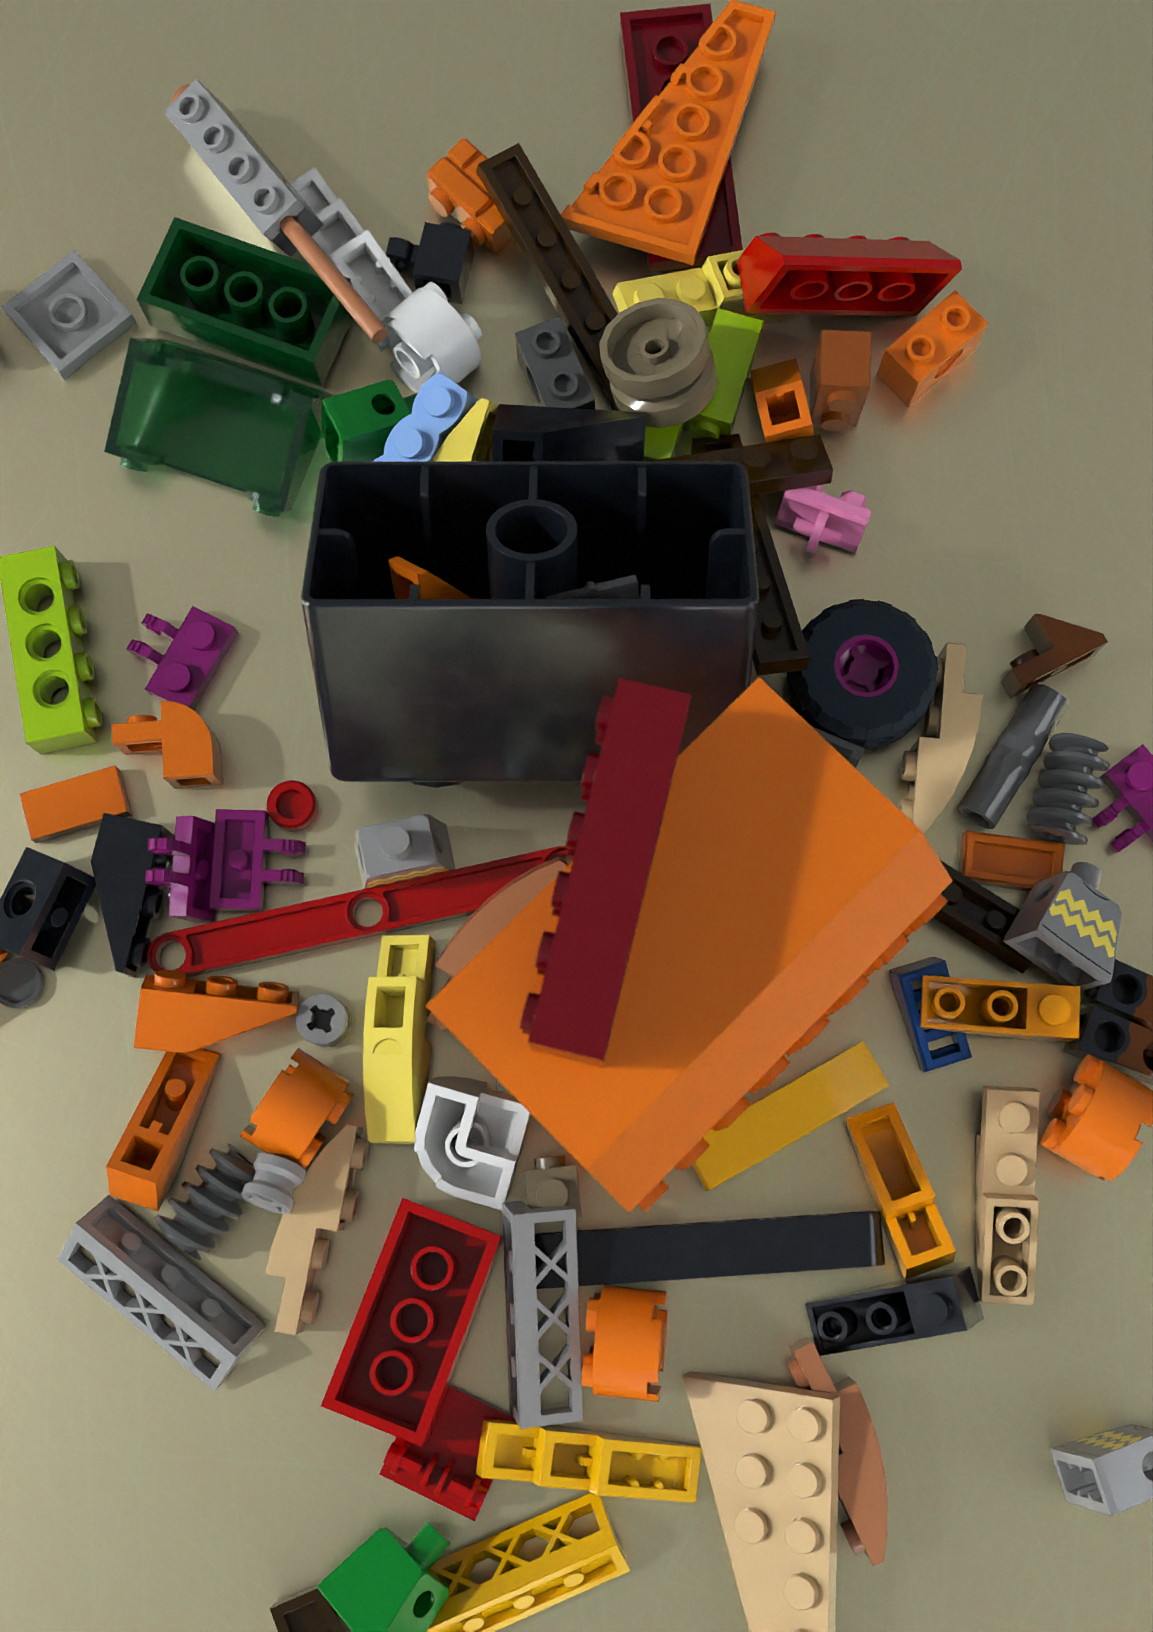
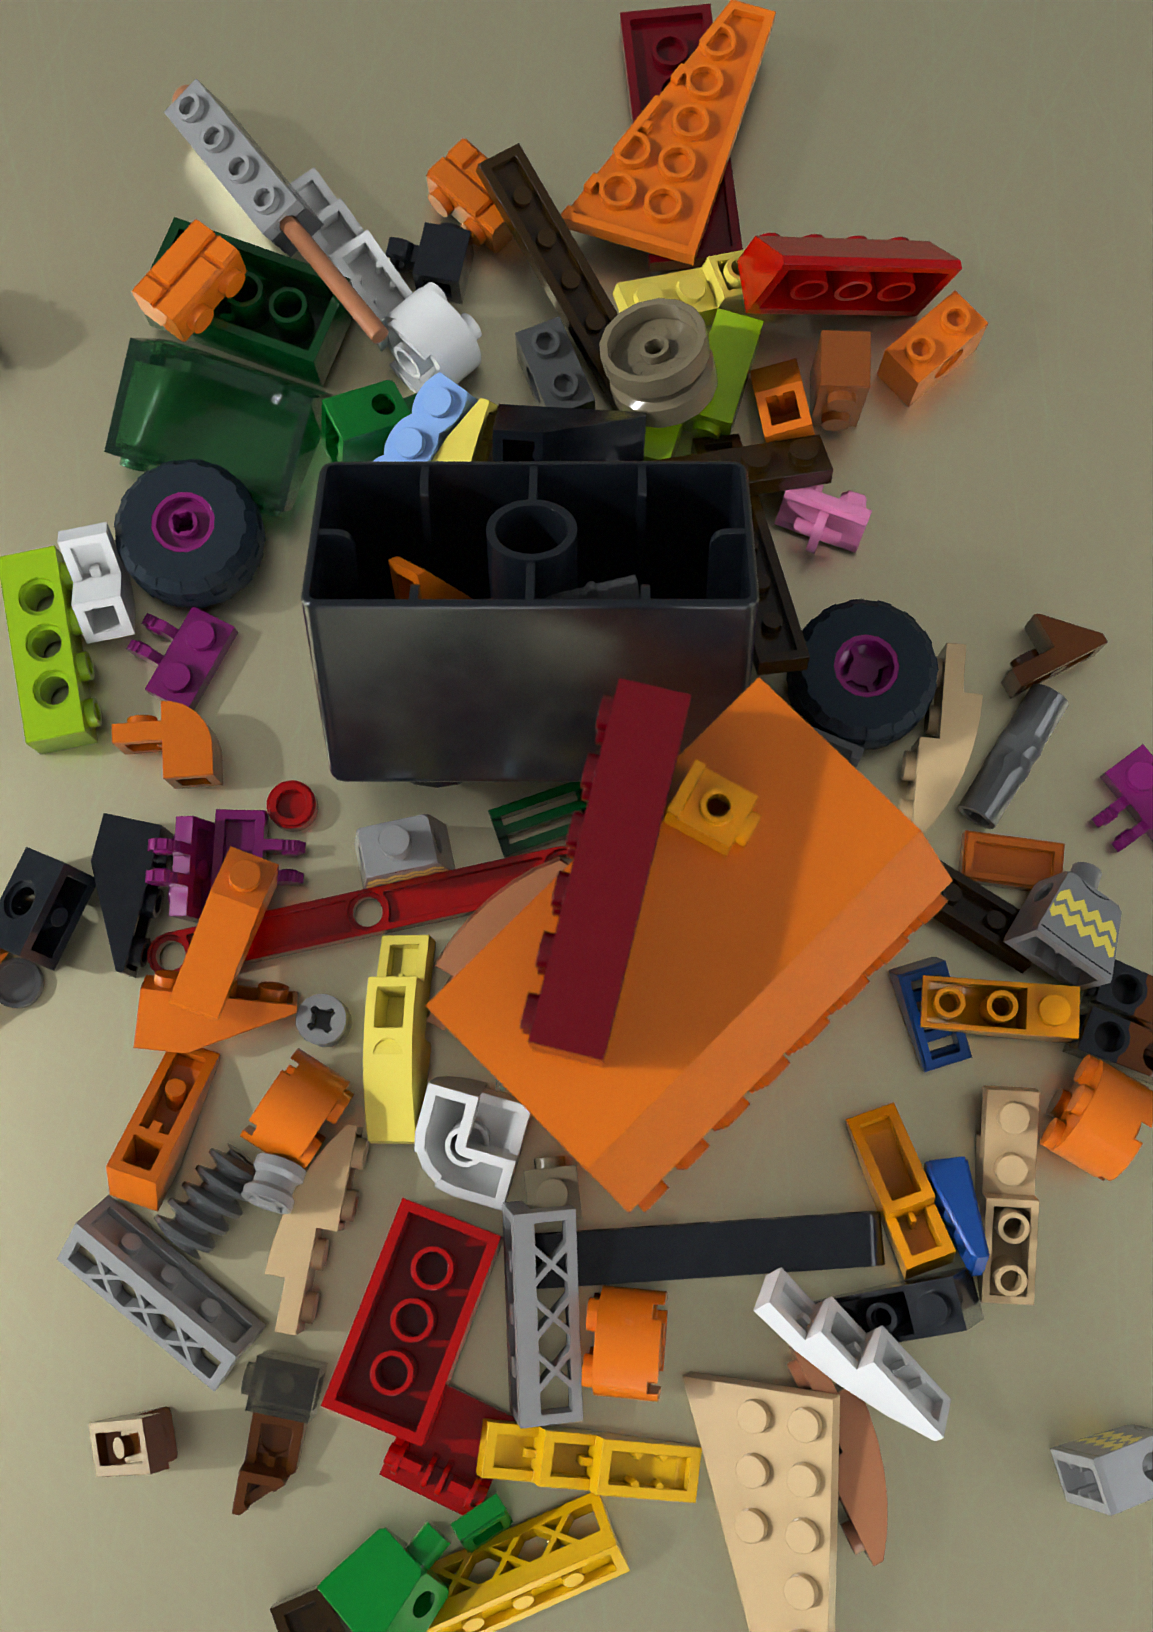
light grey tile [1,250,137,380] -> none
orange tile [20,765,131,843] -> none
yellow slope [692,1041,889,1191] -> none
dark grey piece [1026,733,1110,845] -> none
none -> white brick [57,522,135,644]
none -> reddish brown slope [88,1407,178,1477]
none -> black wheel [114,458,266,609]
none -> orange brick [131,219,247,343]
none -> orange slope [169,846,279,1022]
none -> reddish brown slope [232,1403,309,1515]
none -> clear smoke brick [241,1350,328,1424]
none -> green tile [450,1493,513,1553]
none -> dark green tile [488,782,588,858]
none -> light orange brick [664,759,762,856]
none -> white slope [754,1267,951,1441]
none -> blue slope [924,1156,990,1277]

